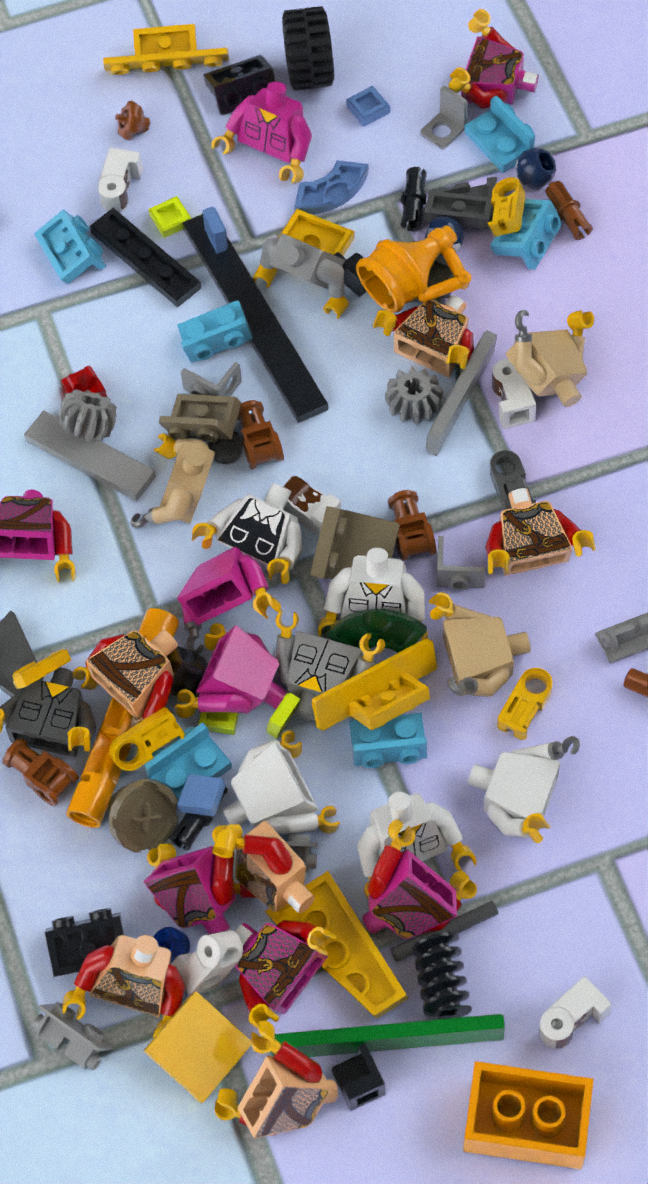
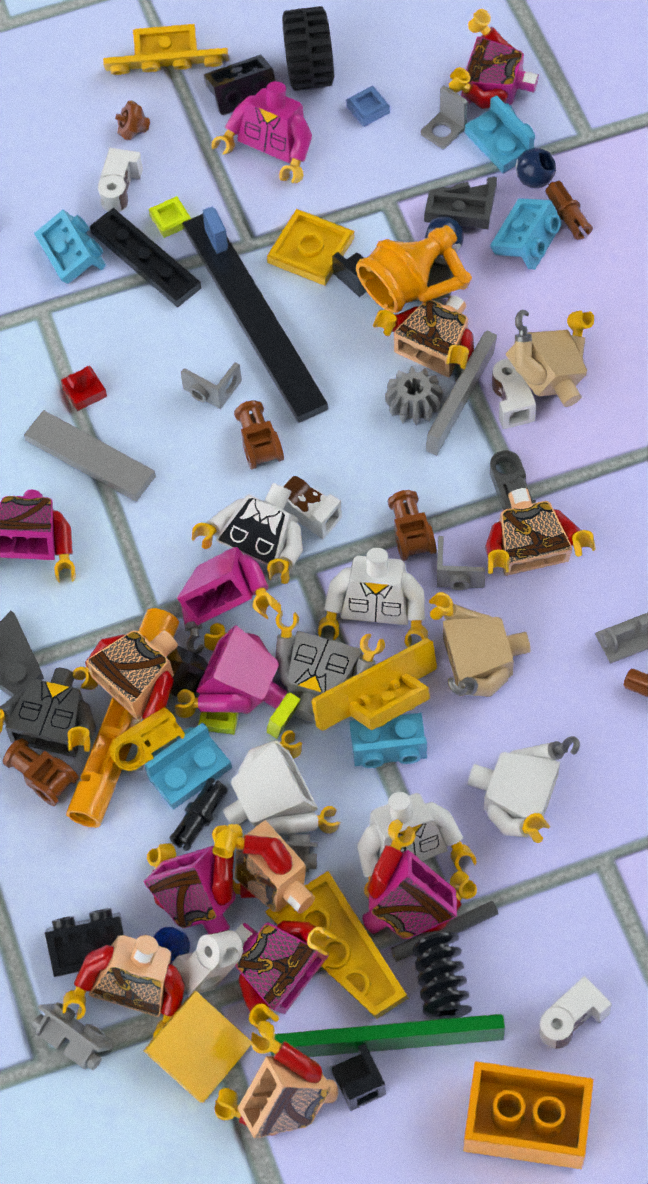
yellow tile [12,649,72,689] -> none
light grey gear [58,389,117,441] -> none
dark tan tile [108,779,178,853] -> none
tan torso [130,433,215,529] -> none
dark tan bracket [158,394,242,442] -> none
medium azure bracket [177,300,253,363] -> none
medium blue tile [177,774,226,817] -> none
clear smoke tile [208,431,243,464] -> none
light grey torso [253,233,349,319] -> none
medium blue tile [294,160,369,215] -> none
dark tan bracket [310,506,400,579] -> none
dark green tile [325,609,427,653] -> none
black pin [401,167,427,231] -> none
yellow piece [487,177,526,236] -> none
yellow piece [497,667,553,740] -> none

